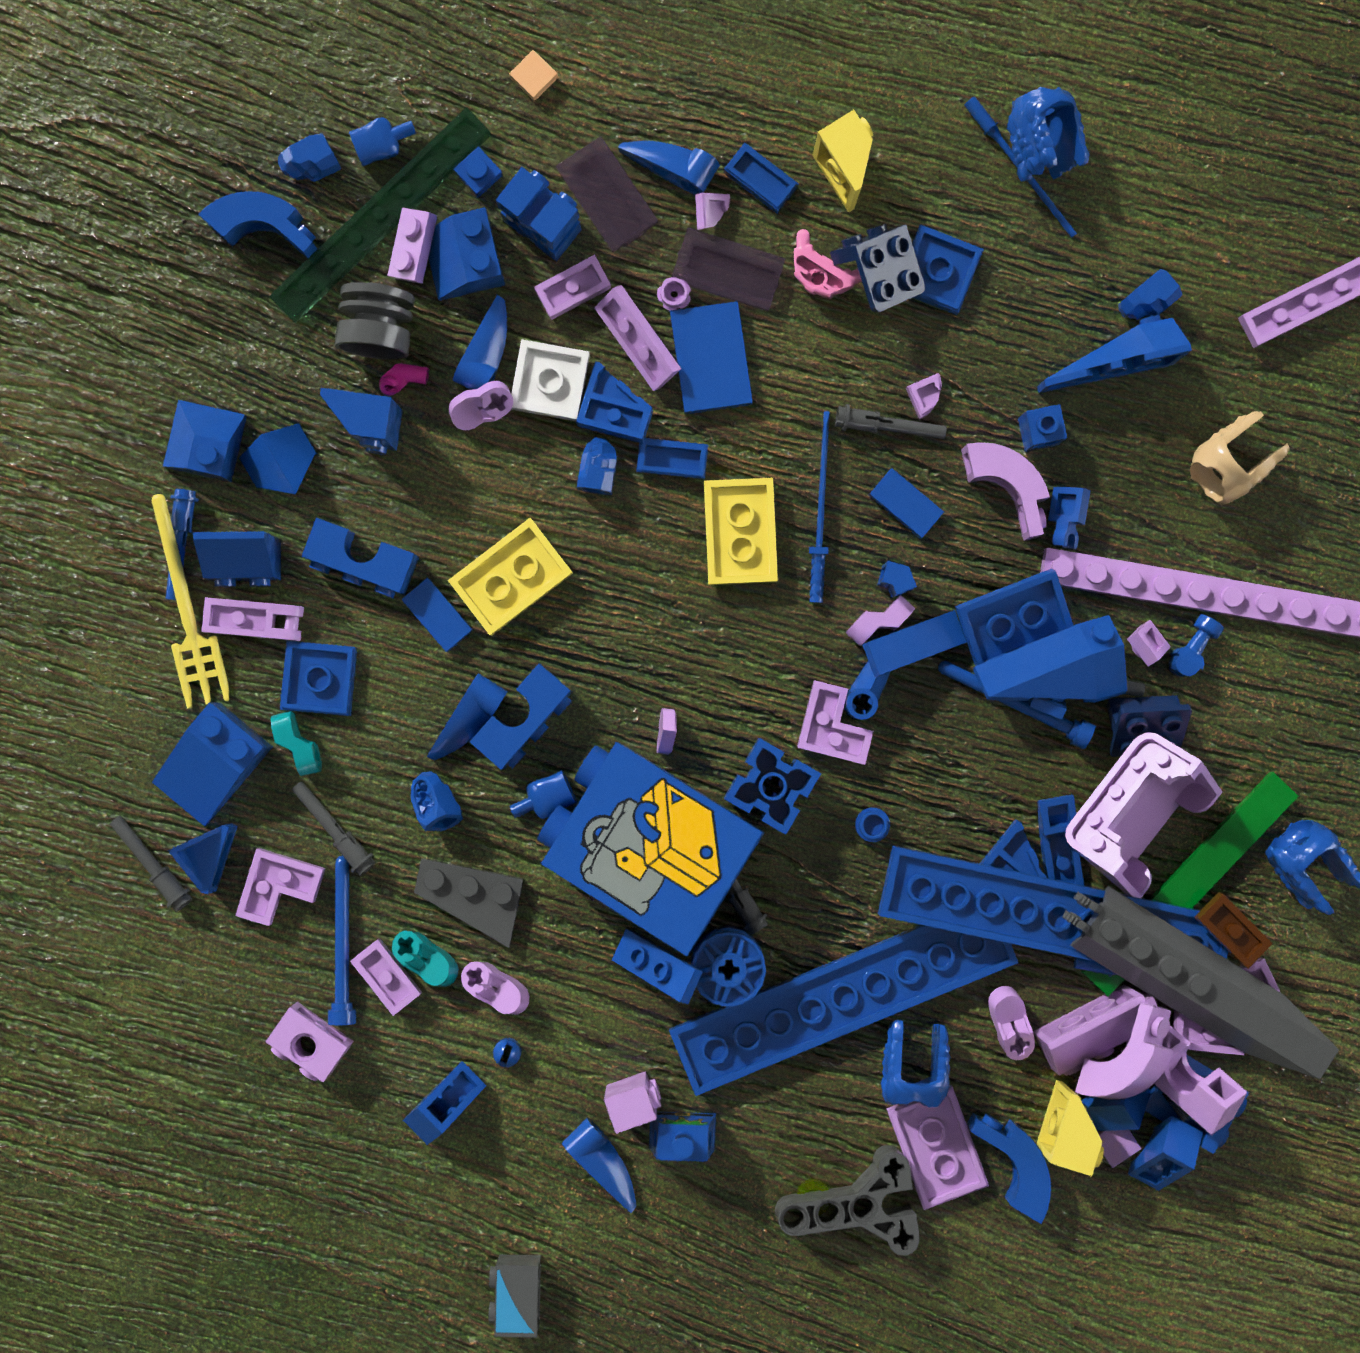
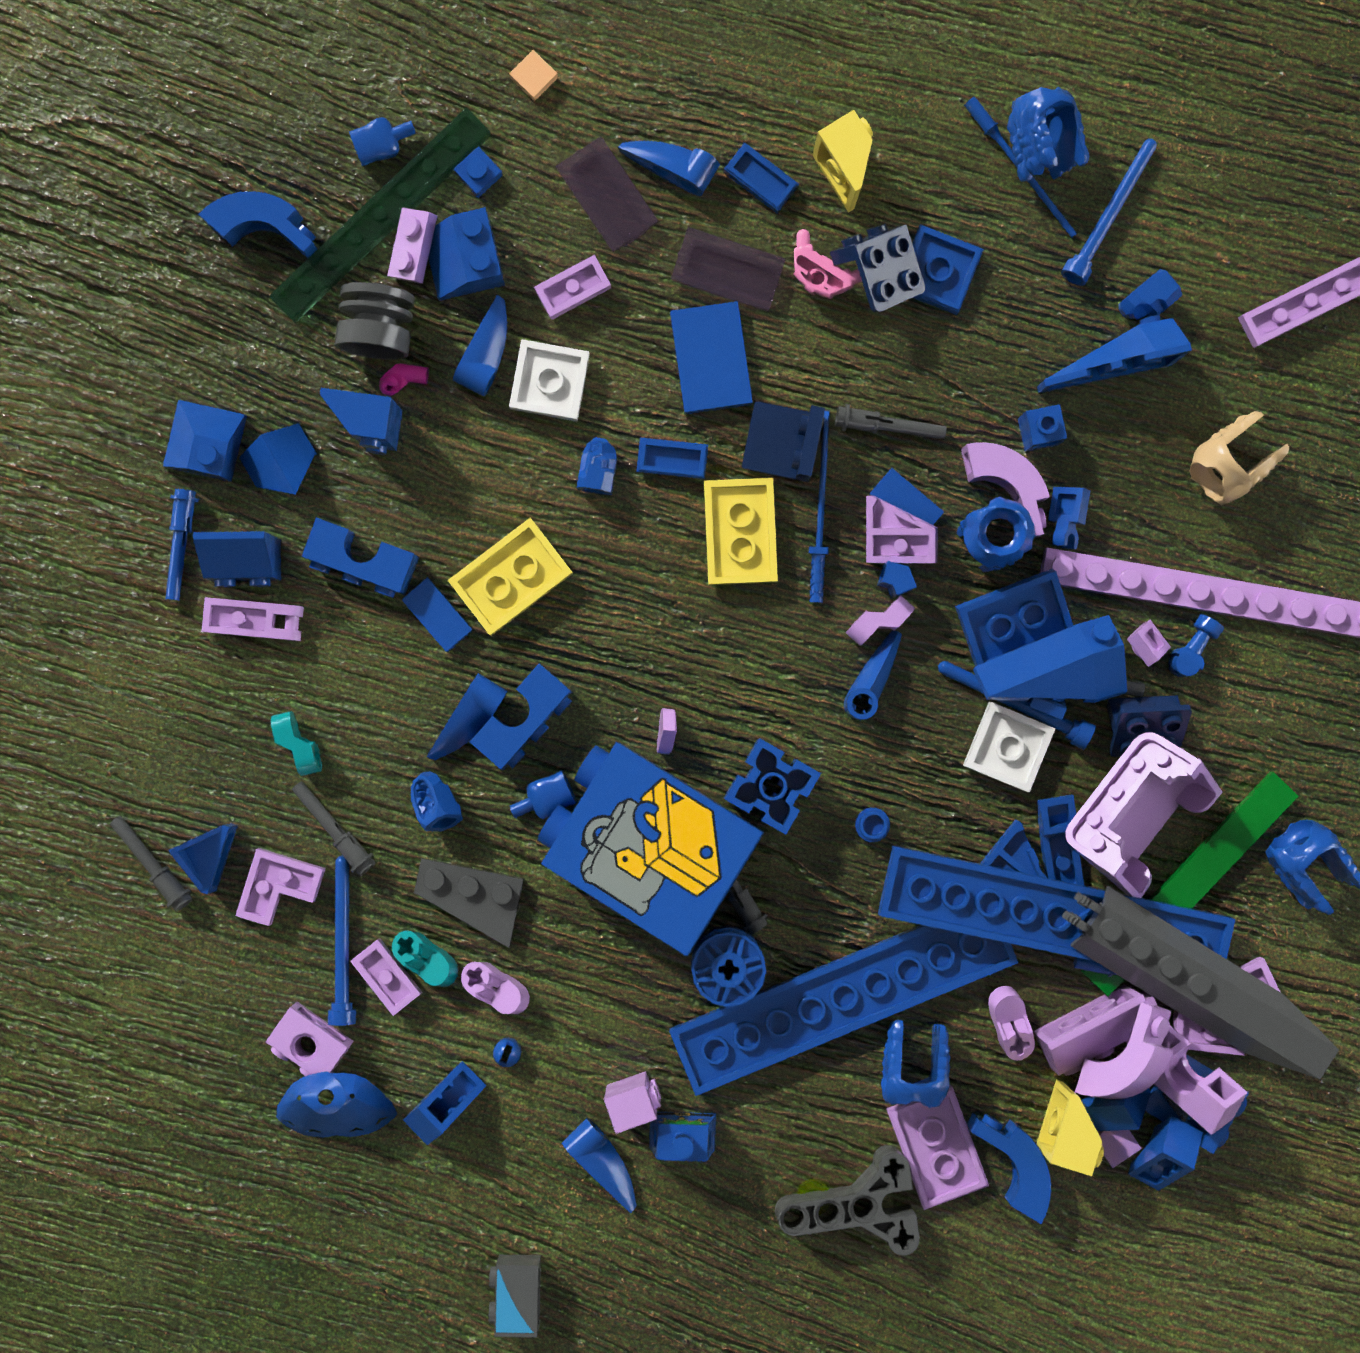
light yellow piece [151,494,229,709] -> none
blue slope [152,702,273,827] -> none
blue rock [278,133,342,182] -> none
blue tile [280,641,358,716] -> none
lavender piece [449,381,513,430] -> none
blue brick [496,167,581,262] -> none
blue wing [576,361,653,443] -> none
lavender plate [594,285,681,391] -> none
blue plate [612,929,703,1005] -> none
lavender plate [657,277,691,311] -> none
lavender tile [695,193,730,230] -> none
lavender plate [797,680,874,765] -> none
blue tile [862,610,967,677] -> none
lavender tile [906,373,942,420] -> none
reddish brown plate [1194,892,1273,969] -> none
none -> blue piece [276,1071,397,1138]
none -> dark blue bracket [742,402,825,482]
none -> lavender wing [866,495,938,563]
none -> blue piece [957,496,1035,572]
none -> white plate [963,702,1056,793]
none -> blue piece [1061,139,1157,286]

